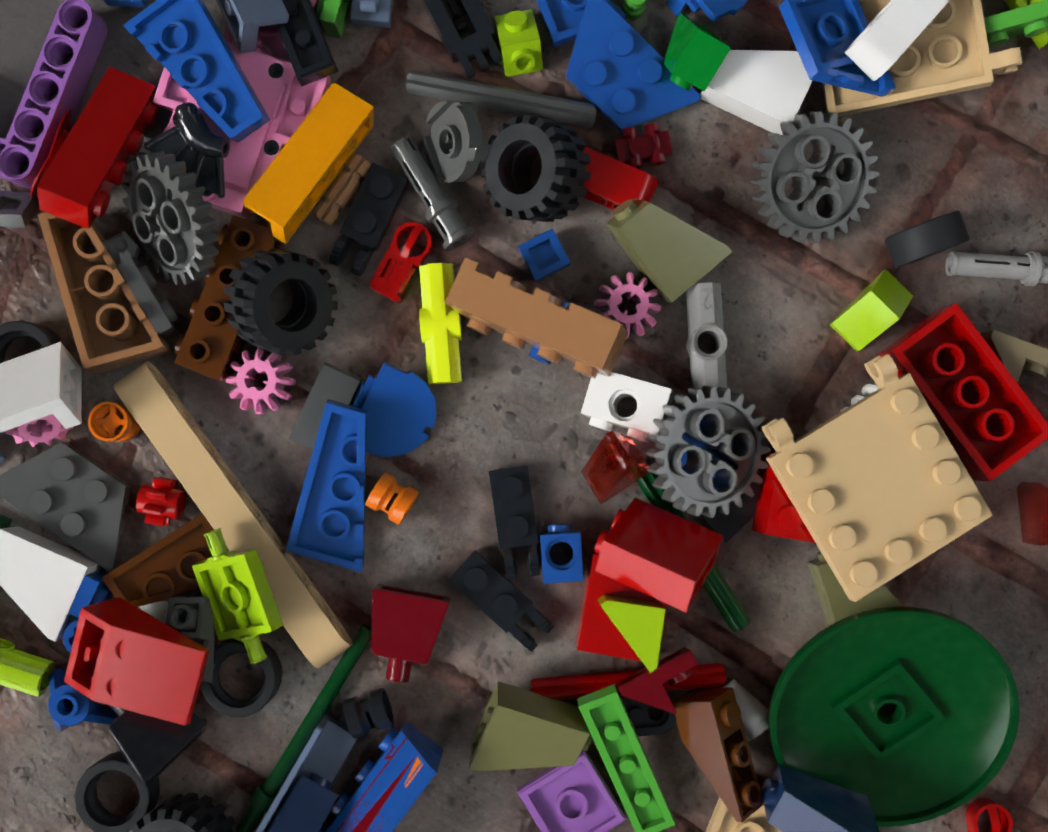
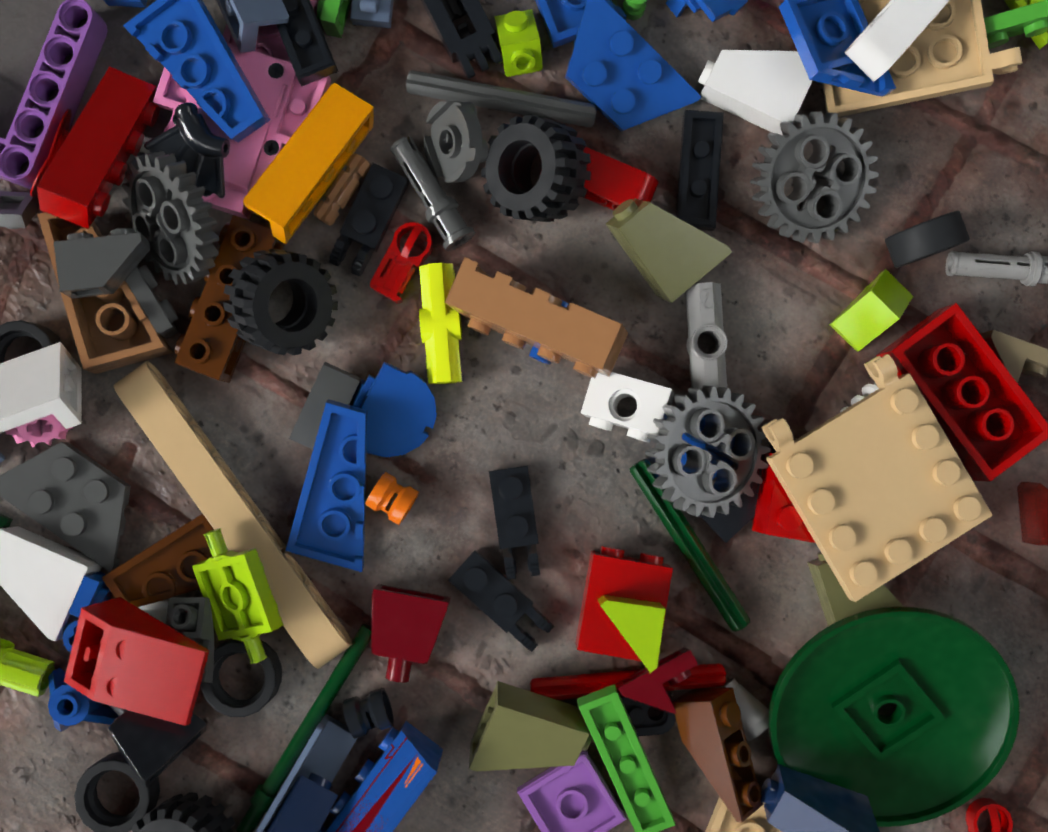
orange wheel [88,401,141,442] -> none
red gear [136,477,186,527] -> none
bright pink gear [225,347,296,415] -> none
blue plate [518,228,571,283] -> none
blue brick [540,523,583,583] -> none
clear red slope [581,431,649,504] -> none
bright pink gear [593,272,661,340] -> none
red brick [594,497,724,613] -> none
dark red piece [614,123,672,169] -> none
green slope [663,13,731,92] -> none
none -> dark grey slope [54,228,150,299]
none -> black tile [676,110,724,231]

